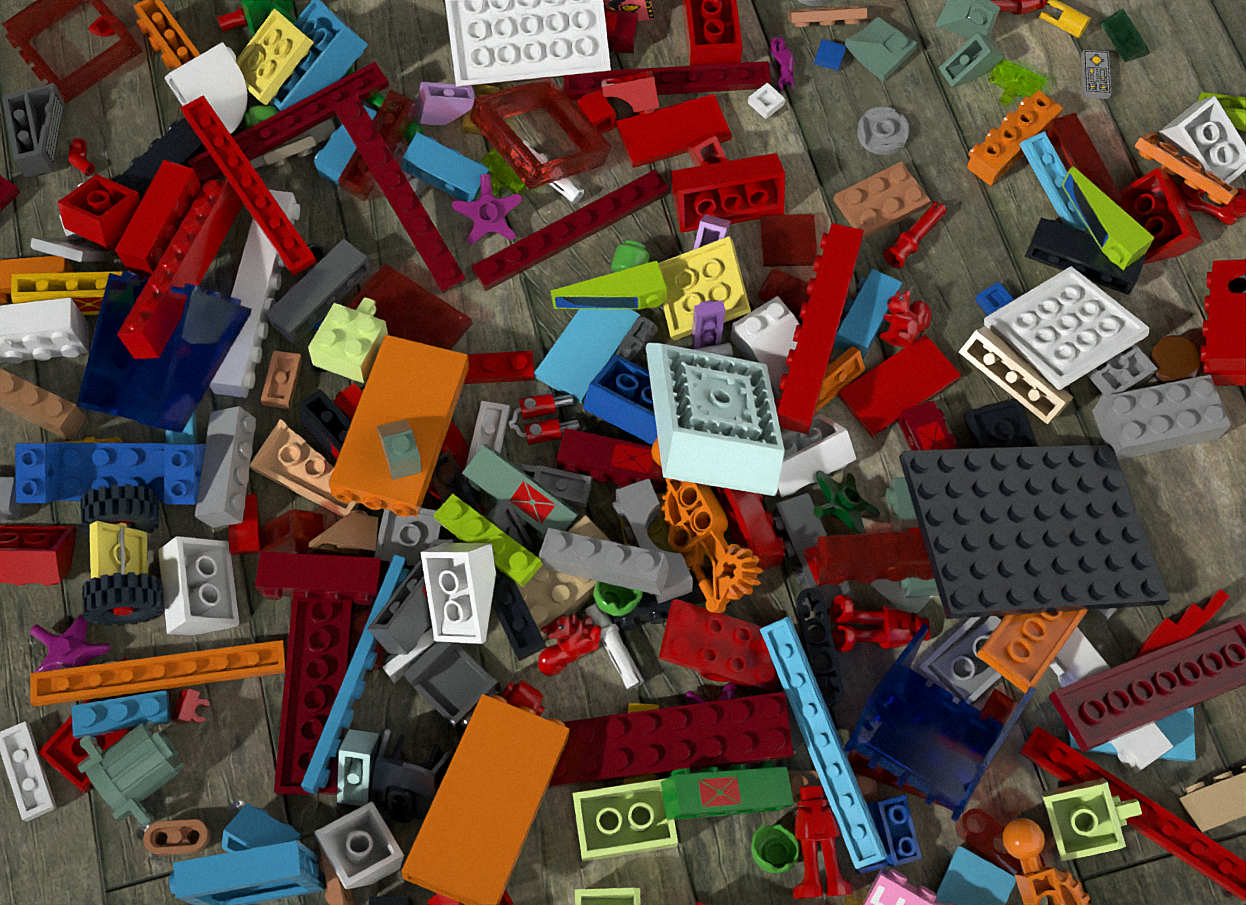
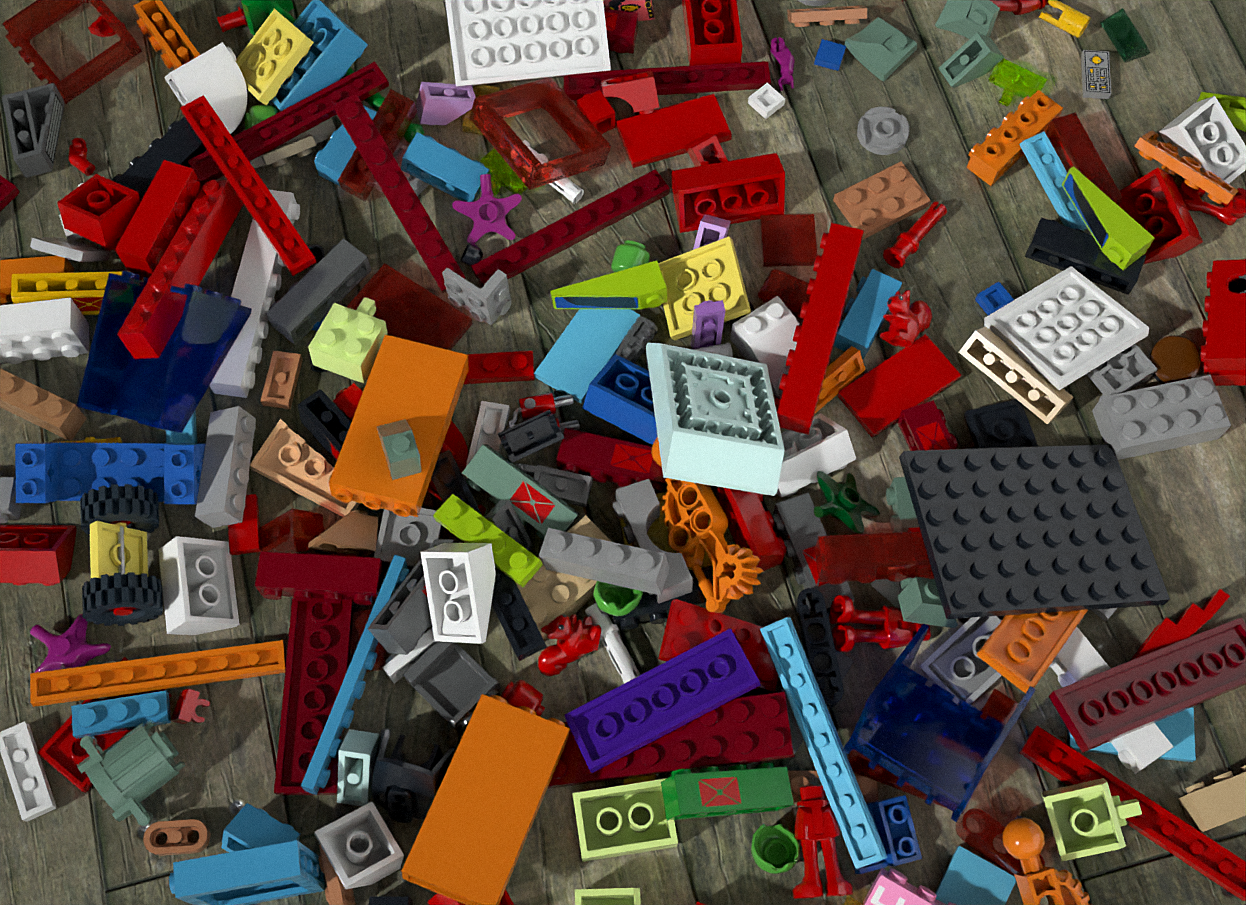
none -> light grey bracket [442,268,511,326]
none -> black hinge [461,242,483,266]
none -> black hinge [497,409,564,463]
none -> dark purple plate [564,628,761,773]
none -> sand green slope [897,577,958,628]

